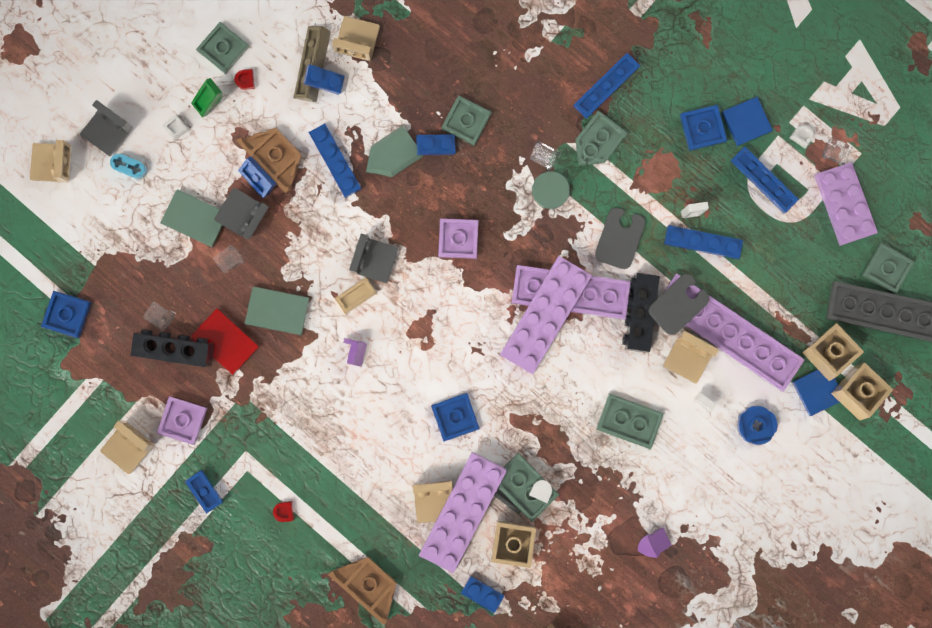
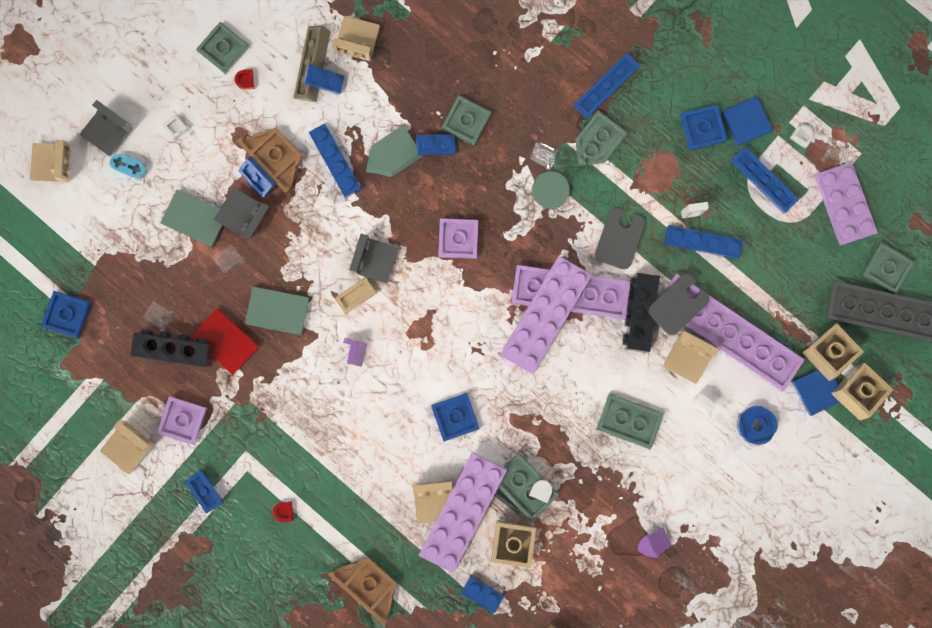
green tile [191,78,222,117] -> none

